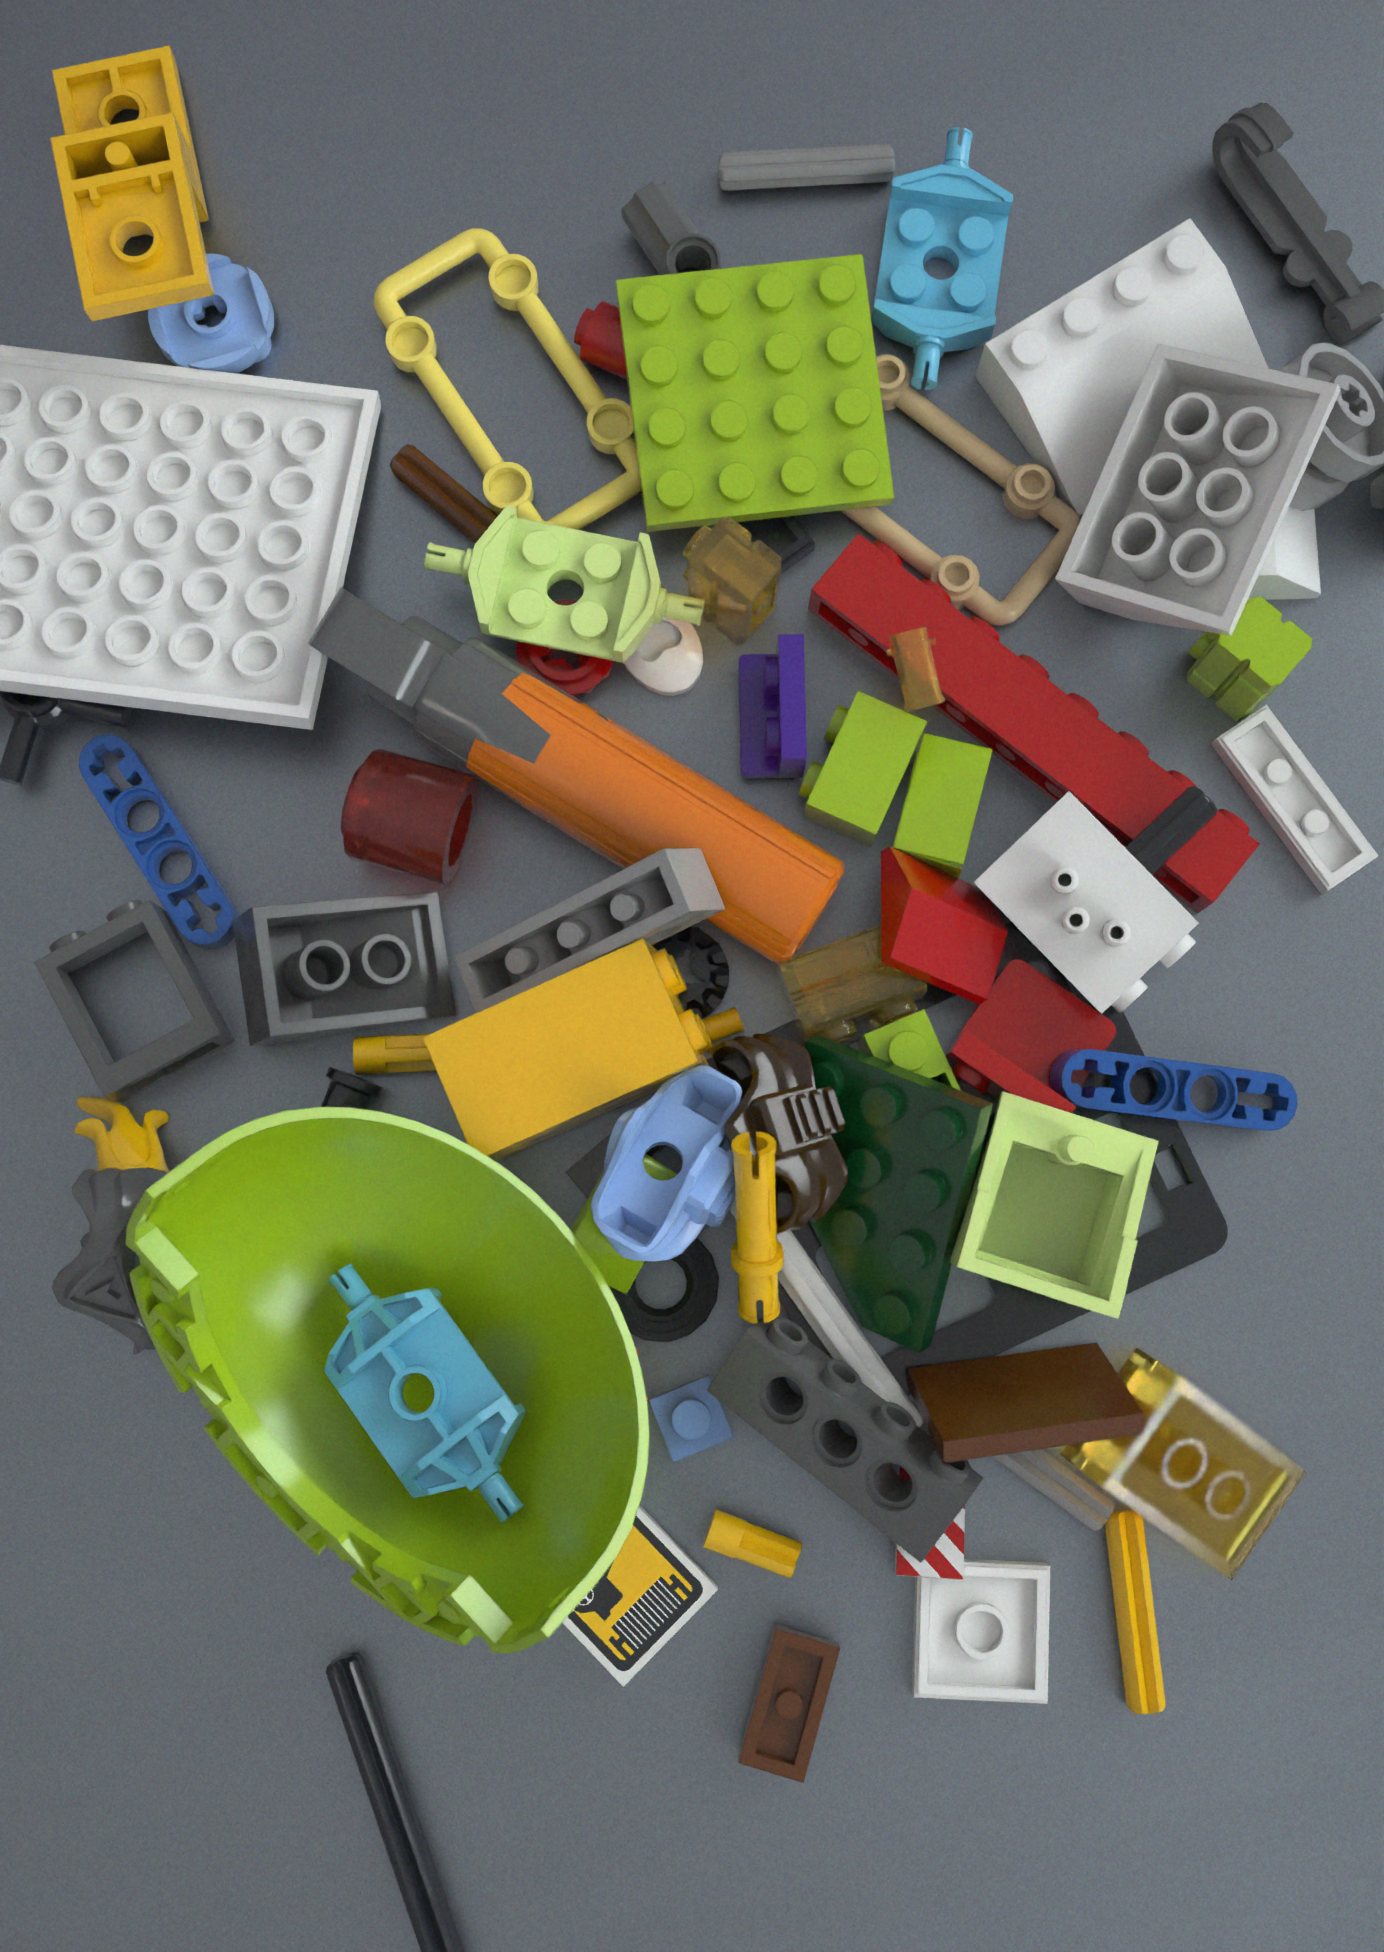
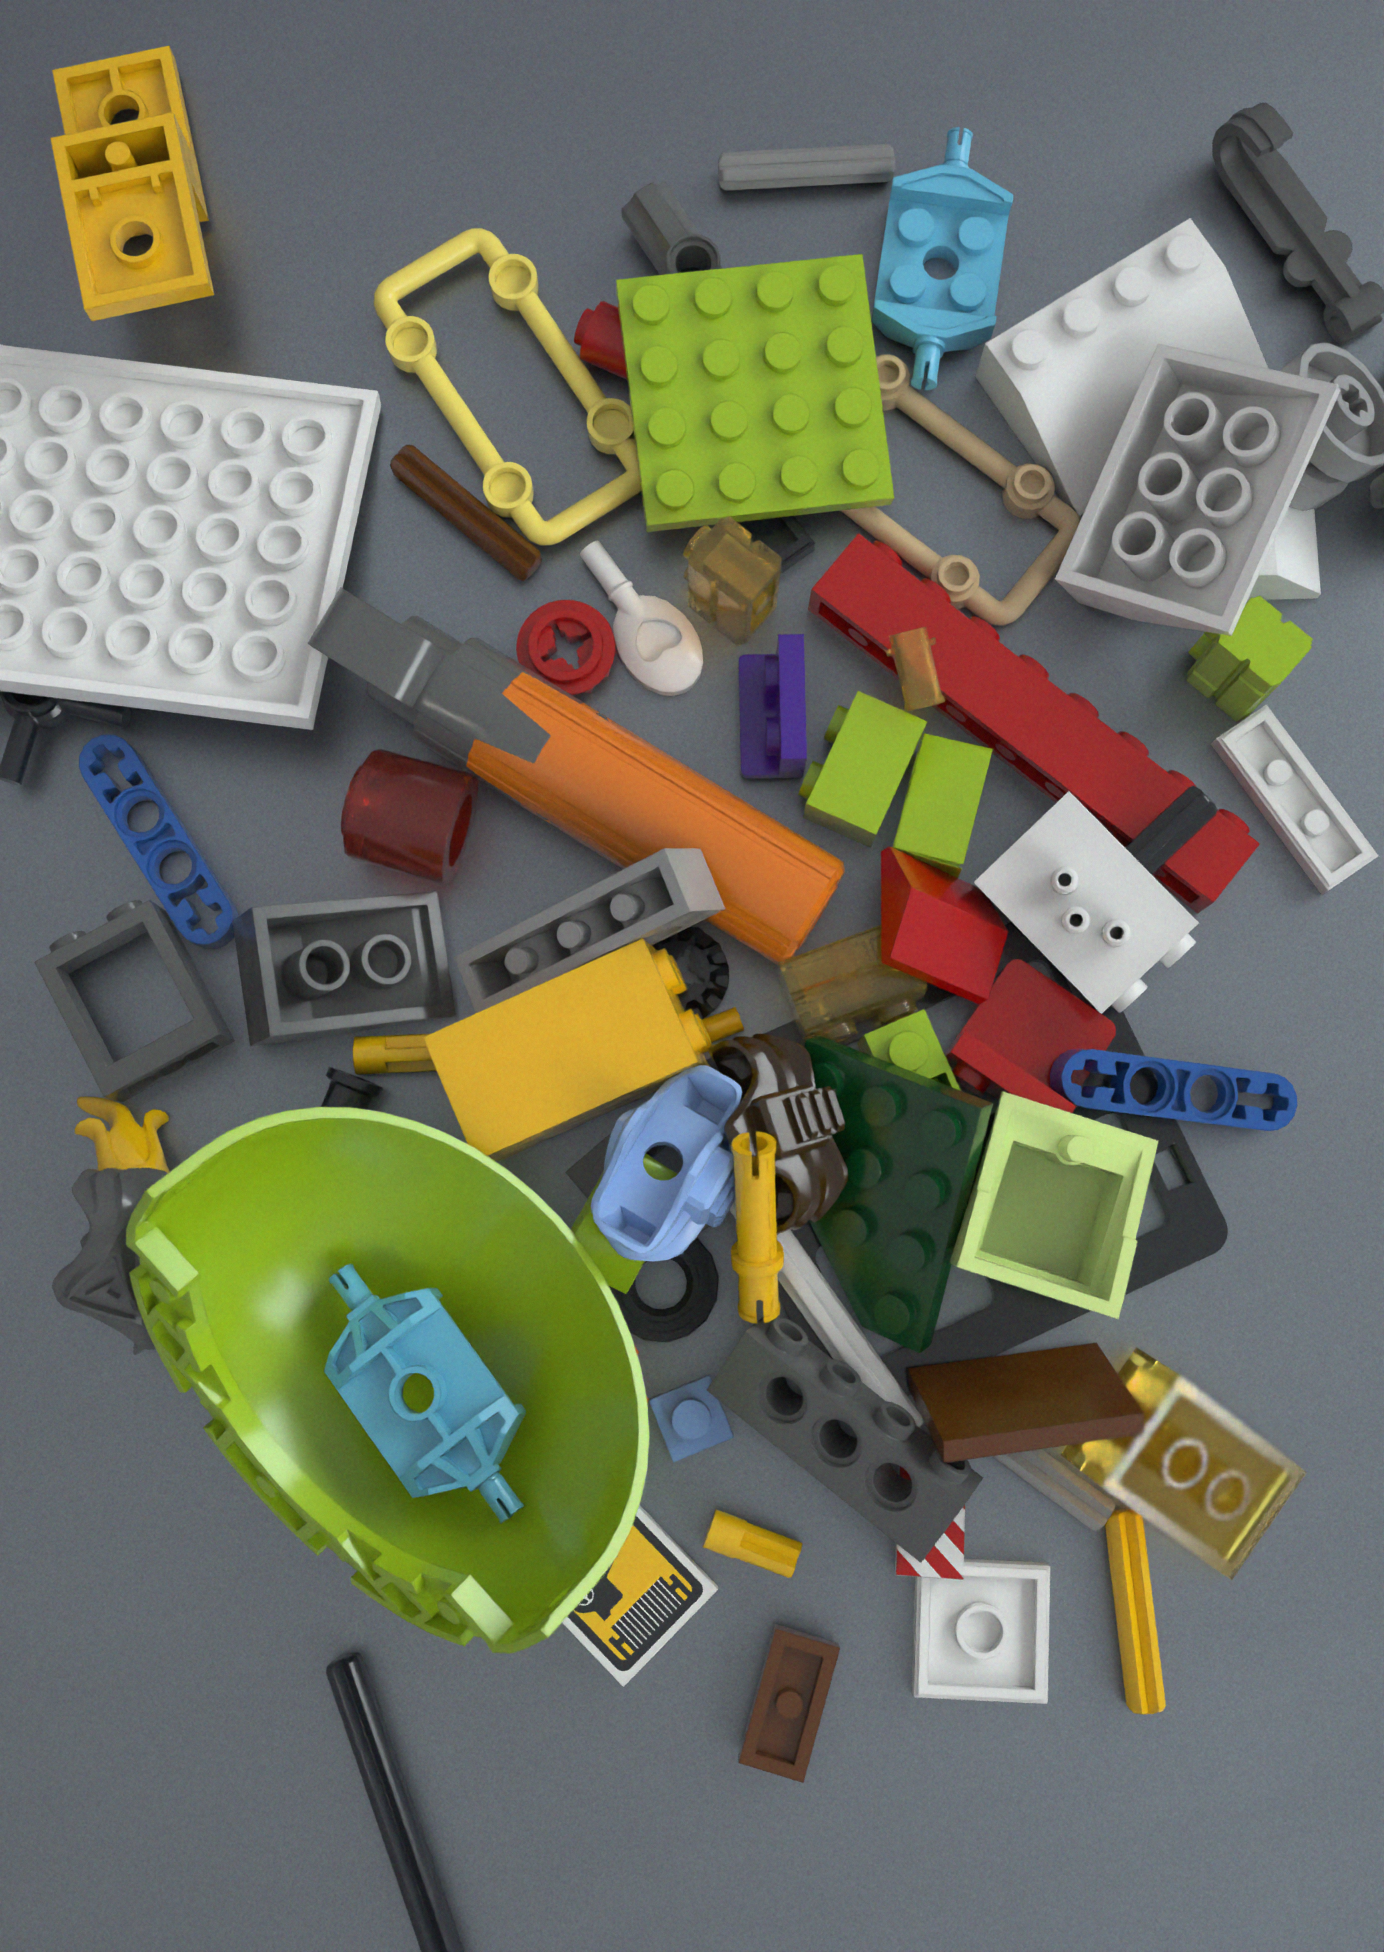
light blue plate [148,253,274,374] -> none
yellowish green plate [424,505,705,663] -> none

